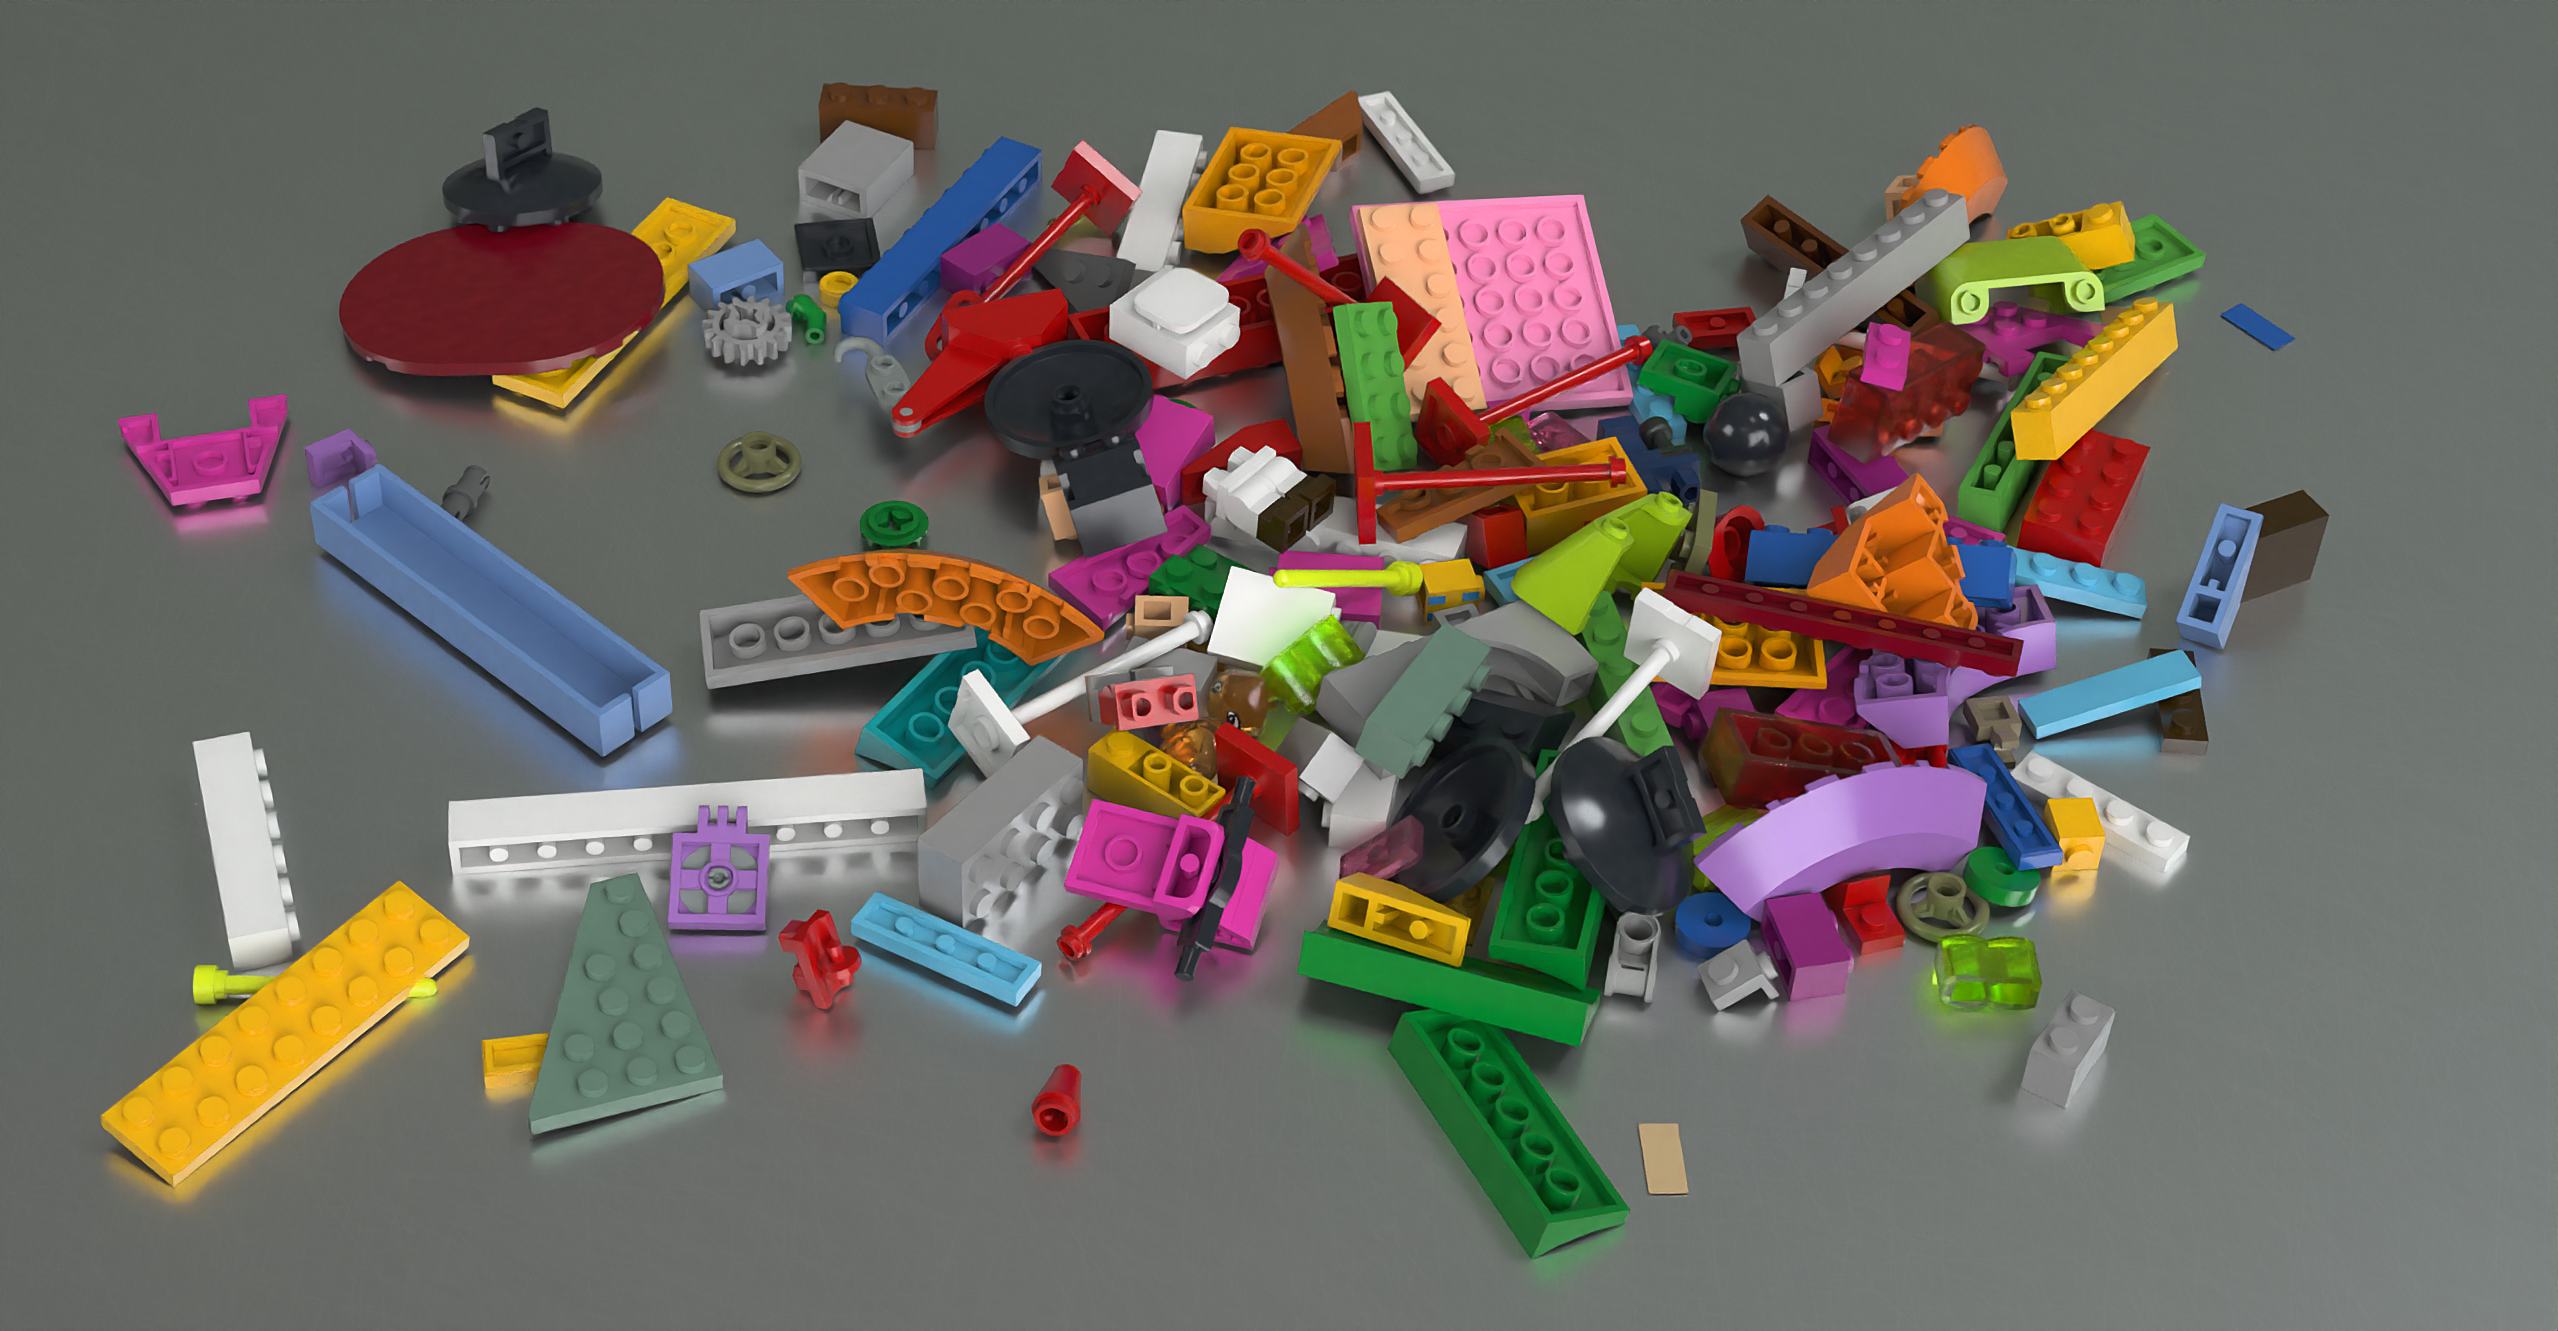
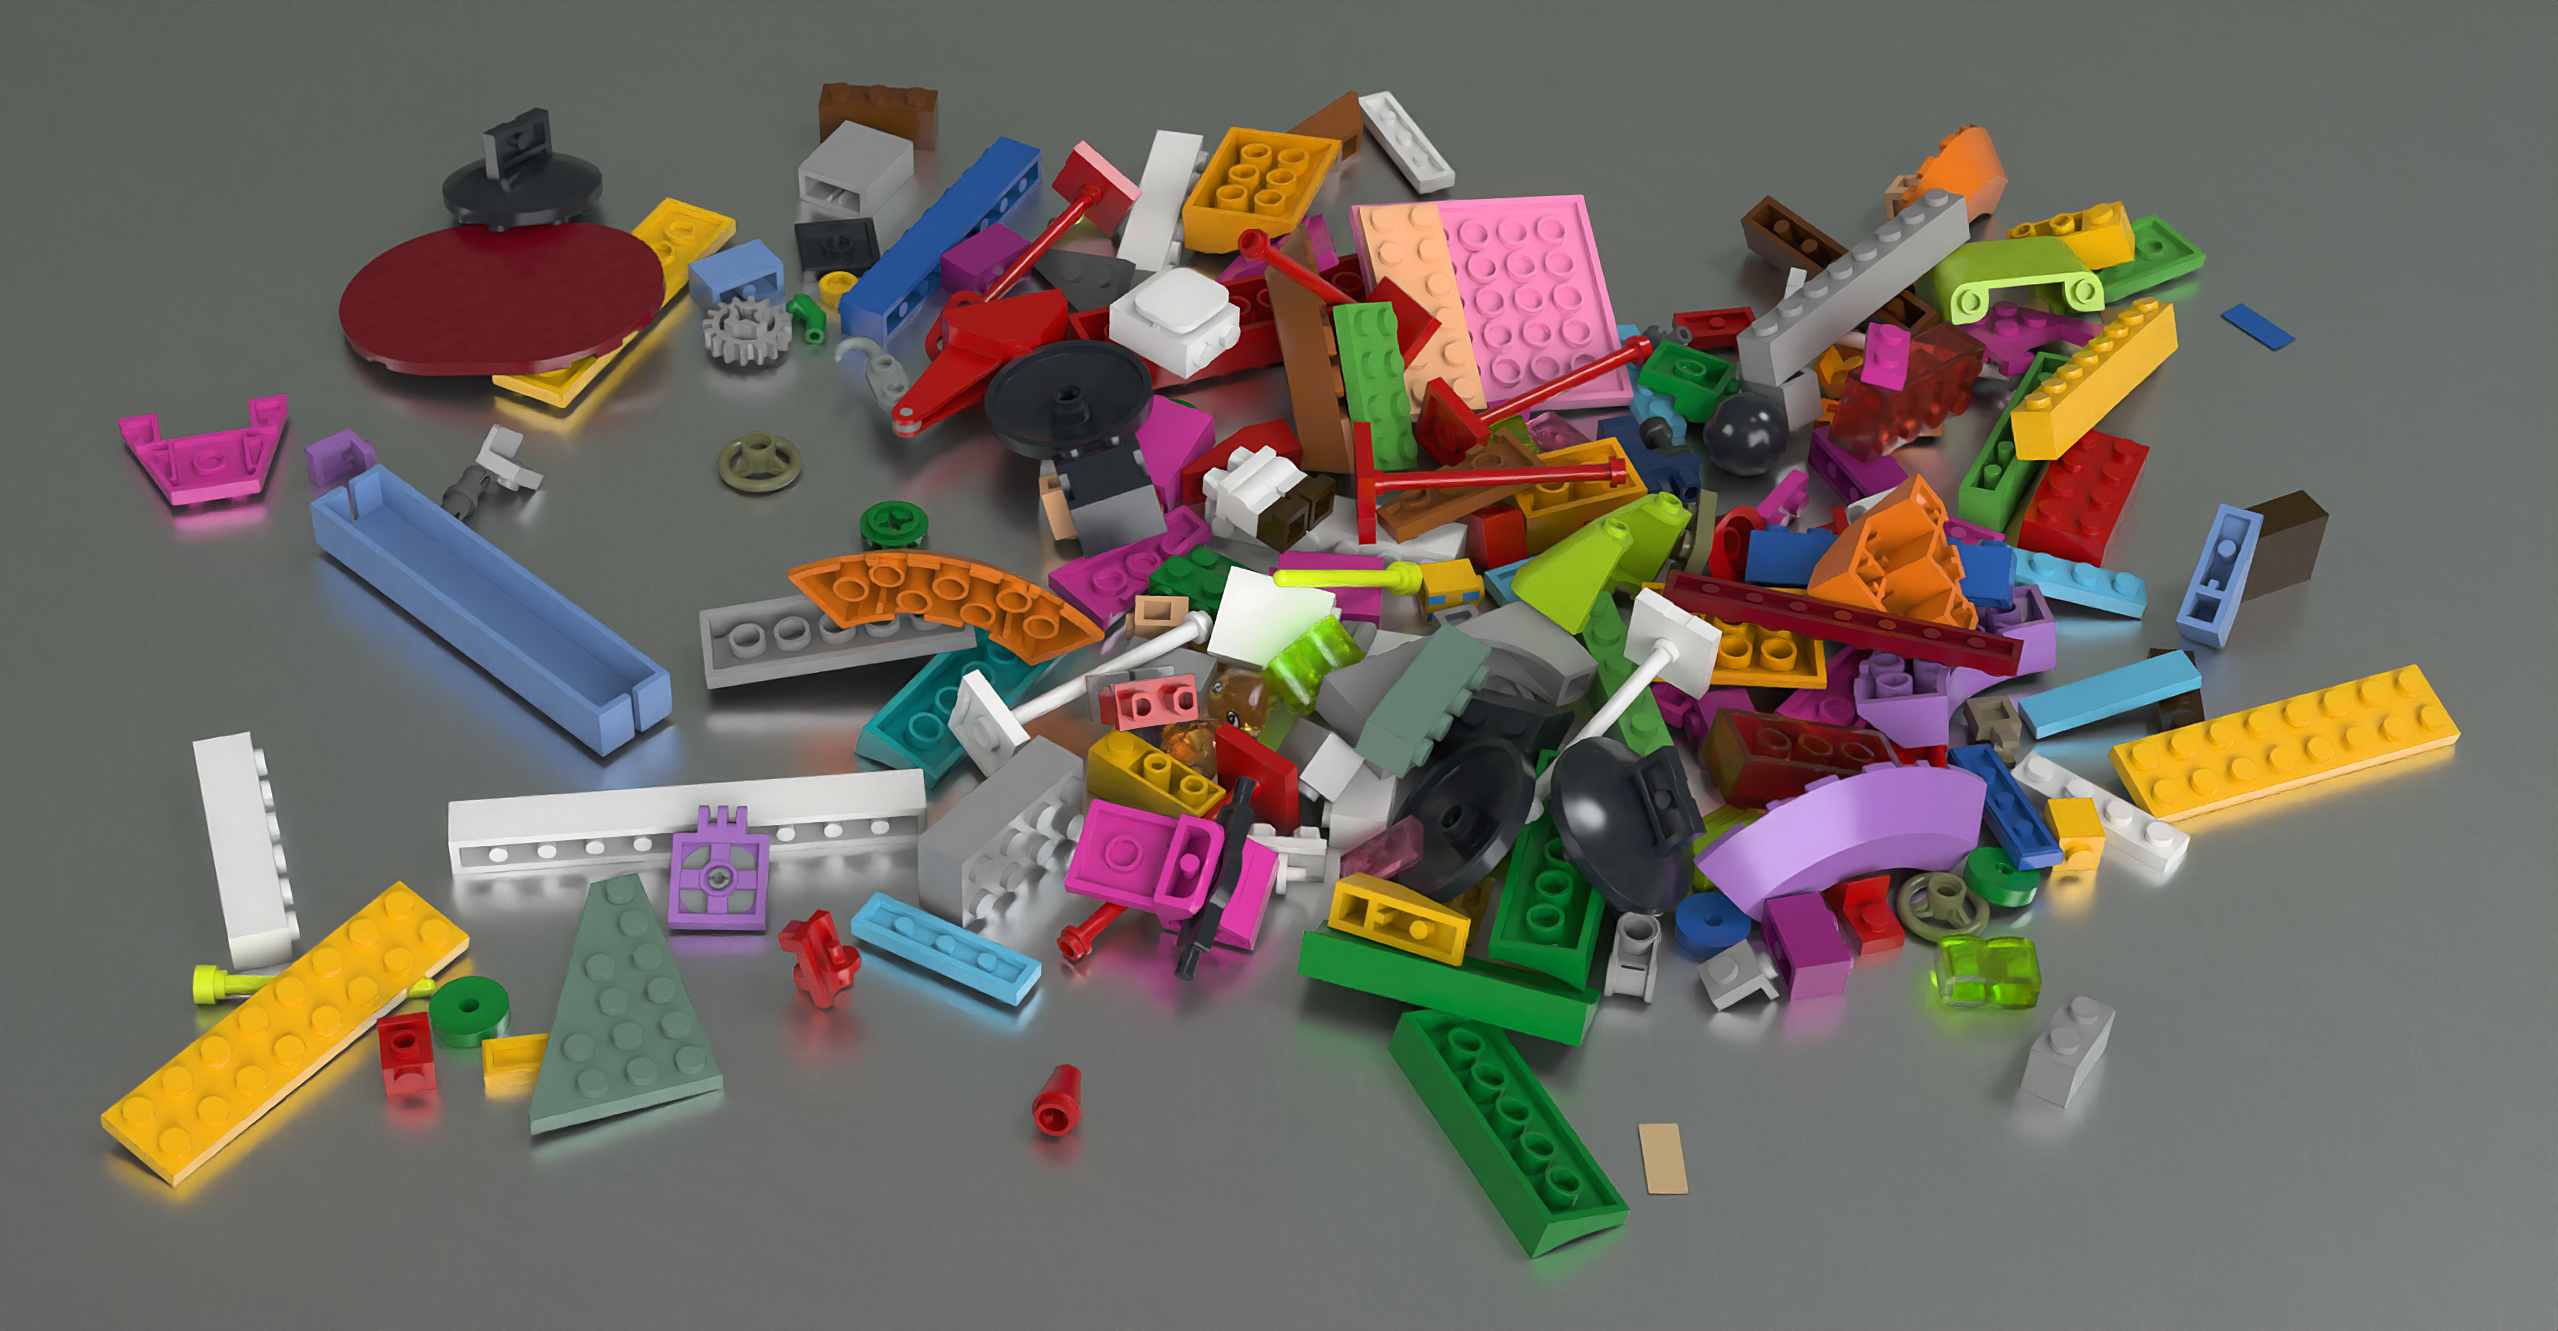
none -> red brick [376,1011,437,1096]
none -> green piece [429,976,511,1048]
none -> light grey bracket [475,424,544,491]
none -> white hips [1247,823,1327,894]
none -> dark pink plate [1755,469,1810,527]
none -> yellow plate [2108,664,2461,824]

